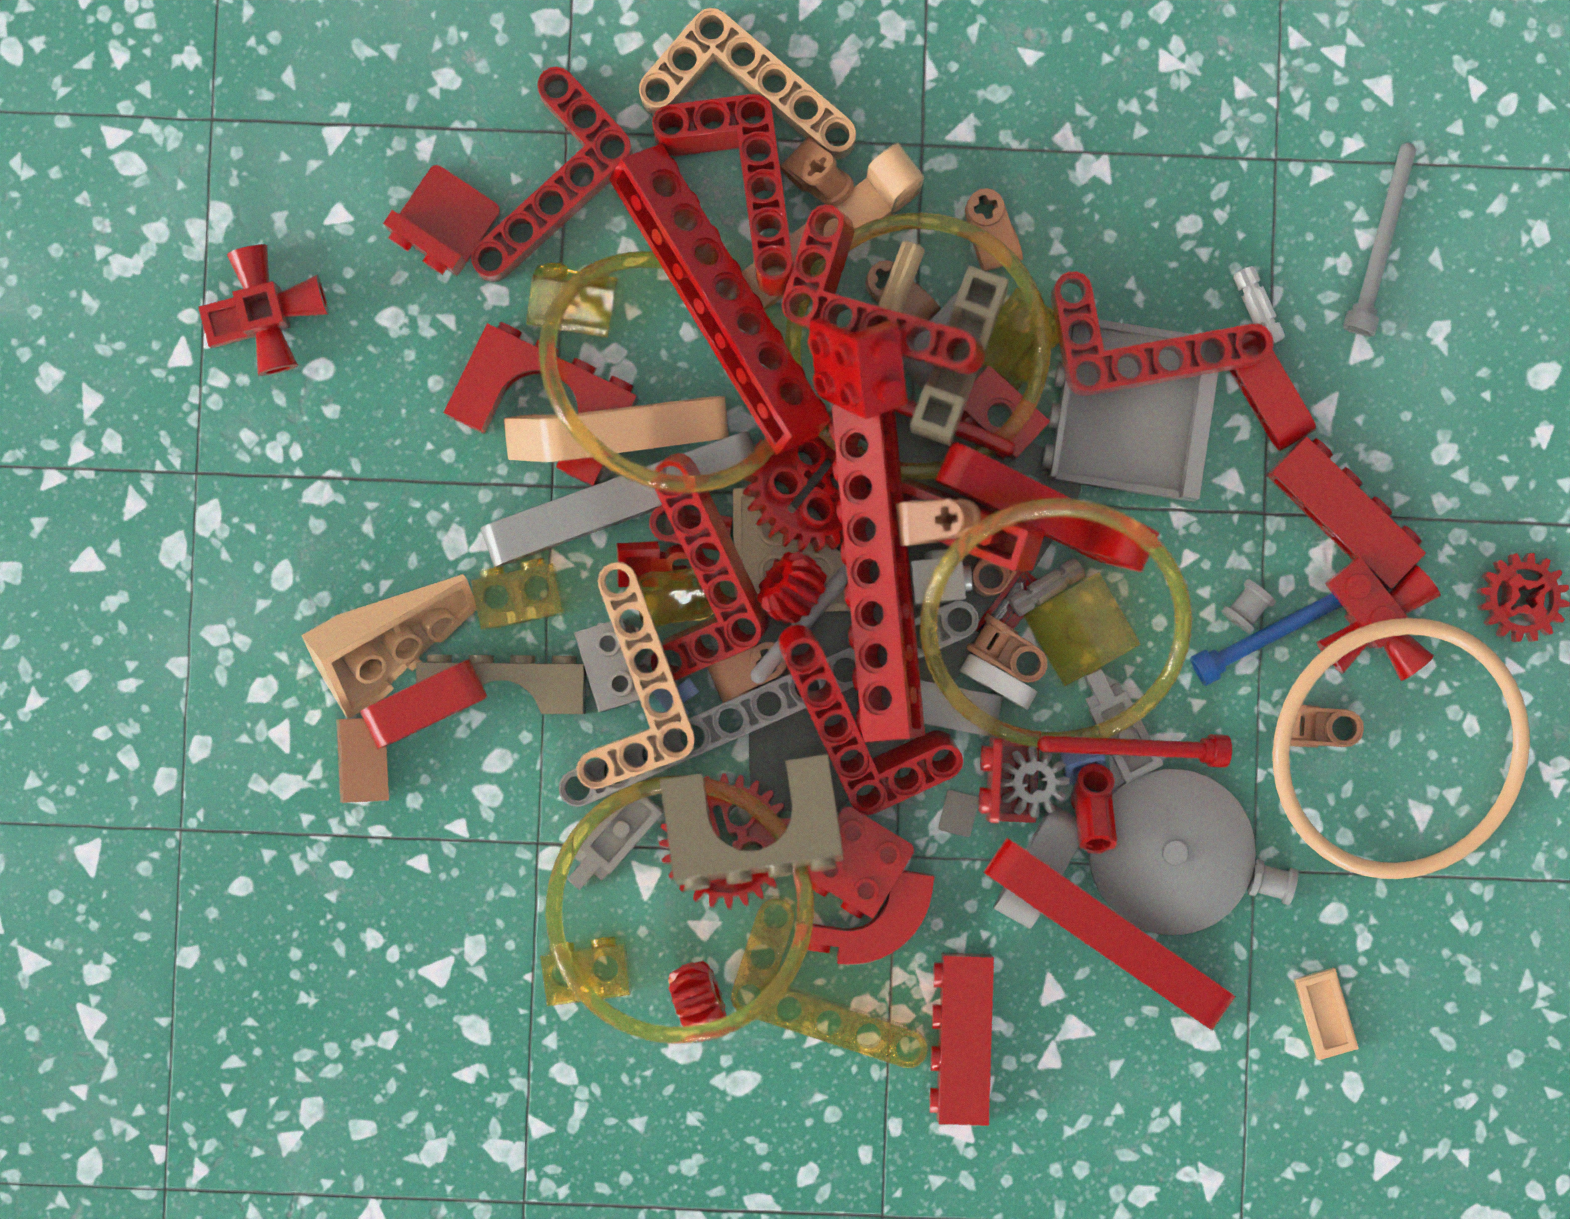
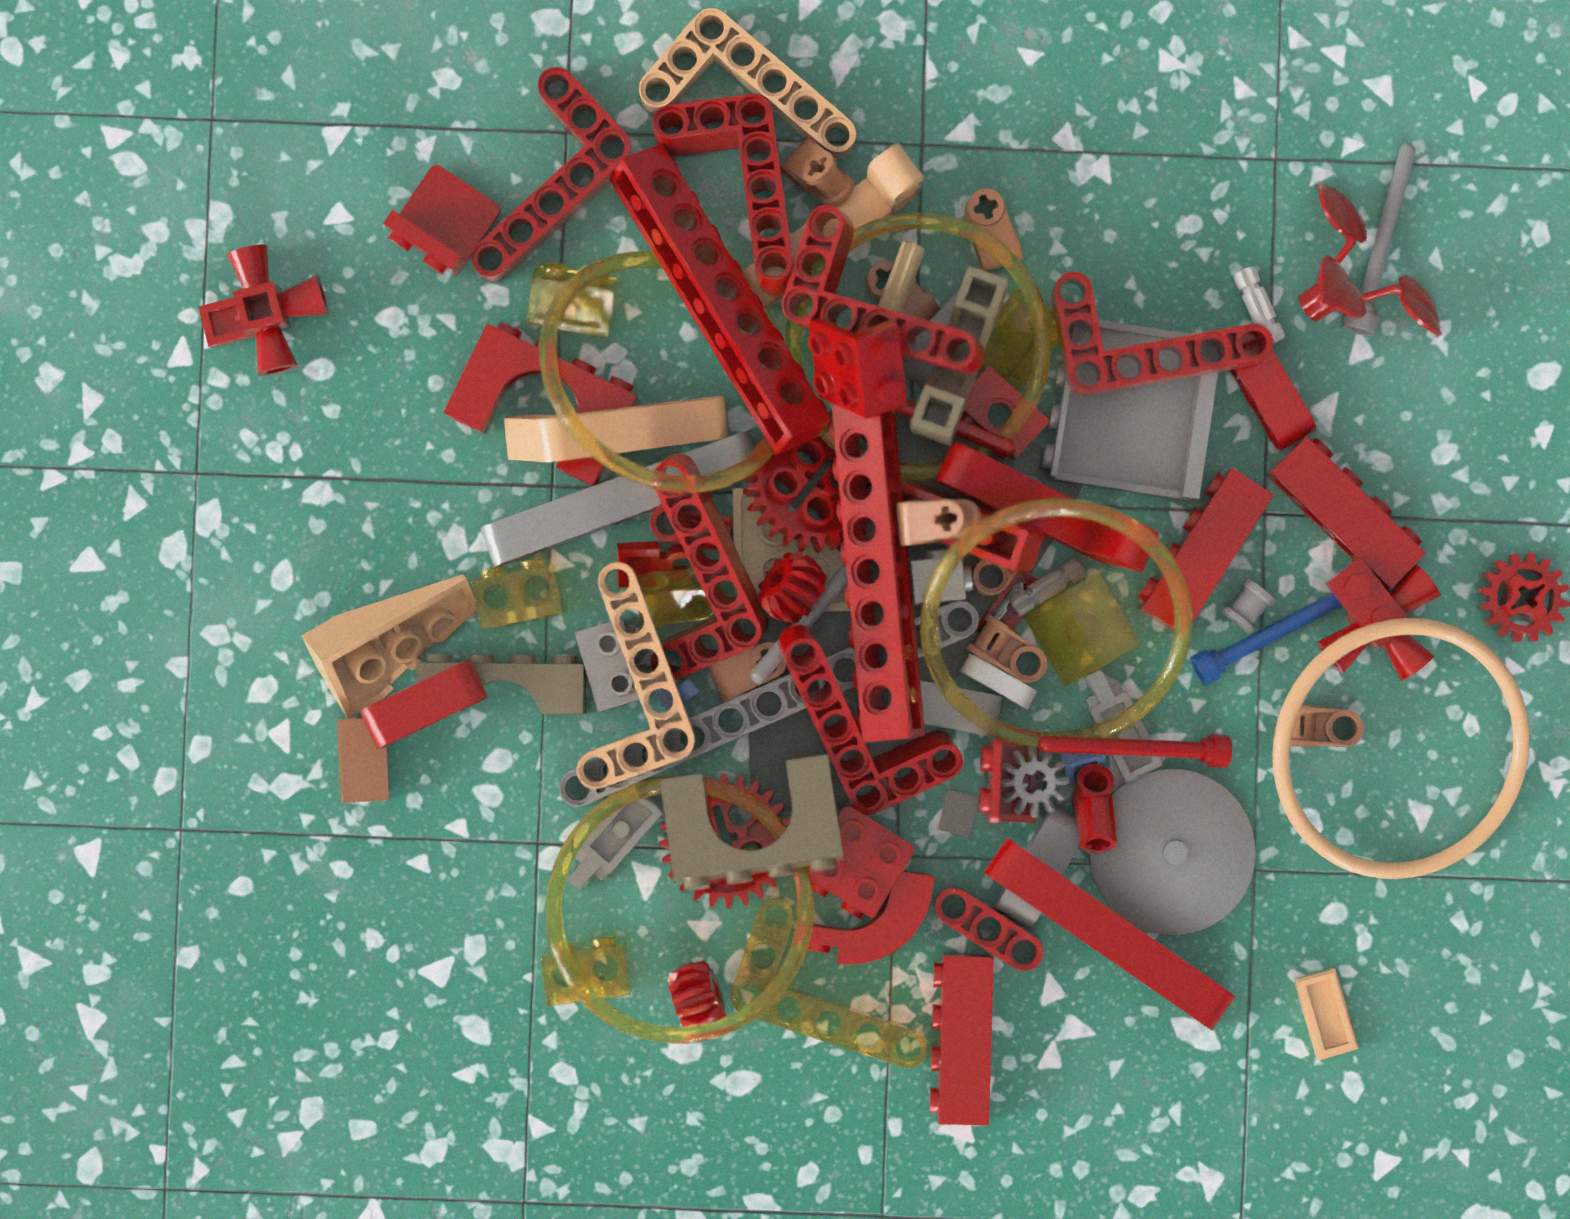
light grey bush [1247,859,1299,905] -> none
none -> red beam [934,886,1043,971]
none -> red brick [1138,468,1274,636]
none -> red plant [1298,182,1442,337]

